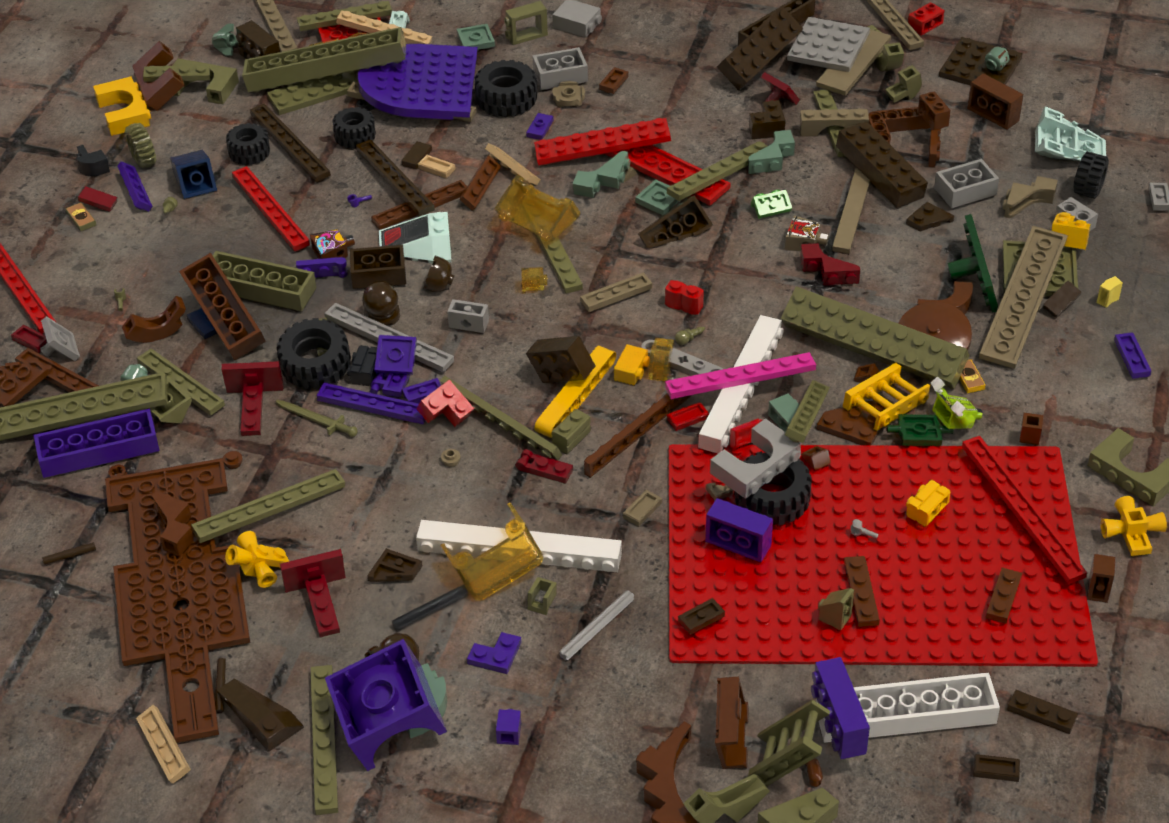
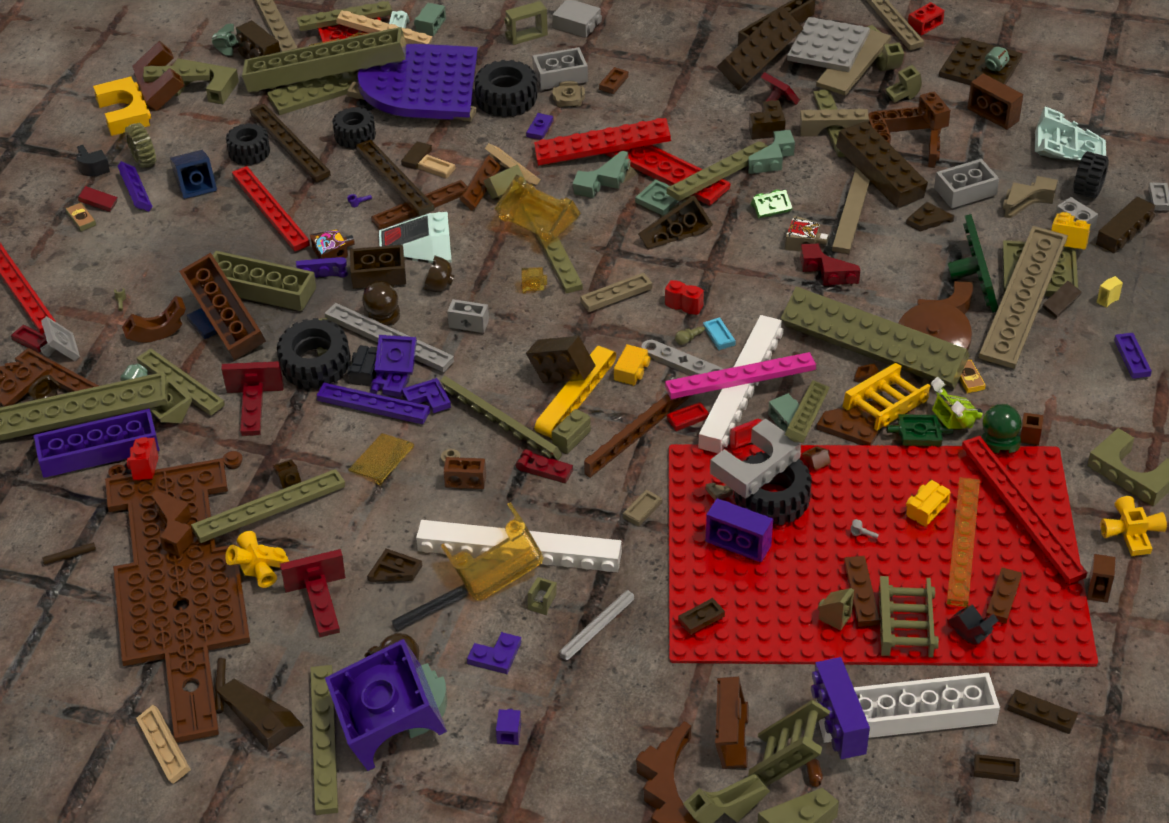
olive bar [163,197,178,213] -> none
olive sword [276,400,358,437] -> none
brick [416,379,474,427] -> none
sand green plate [457,24,495,50] -> none
clear yellow brick [649,338,674,381] -> none
none -> dark brown hair [28,375,61,400]
none -> red brick [127,437,159,480]
none -> dark brown bracket [273,459,301,489]
none -> clear yellow piece [348,433,414,485]
none -> sand green brick [414,3,446,36]
none -> reddish brown brick [443,457,486,489]
none -> olive brick [483,164,526,200]
none -> medium azure tile [703,317,736,350]
none -> olive fence [878,576,939,657]
none -> clear yellow plate [947,477,980,607]
none -> black brick [948,604,999,644]
none -> dark green tile [982,404,1022,453]
none -> dark brown brick [1096,196,1155,253]

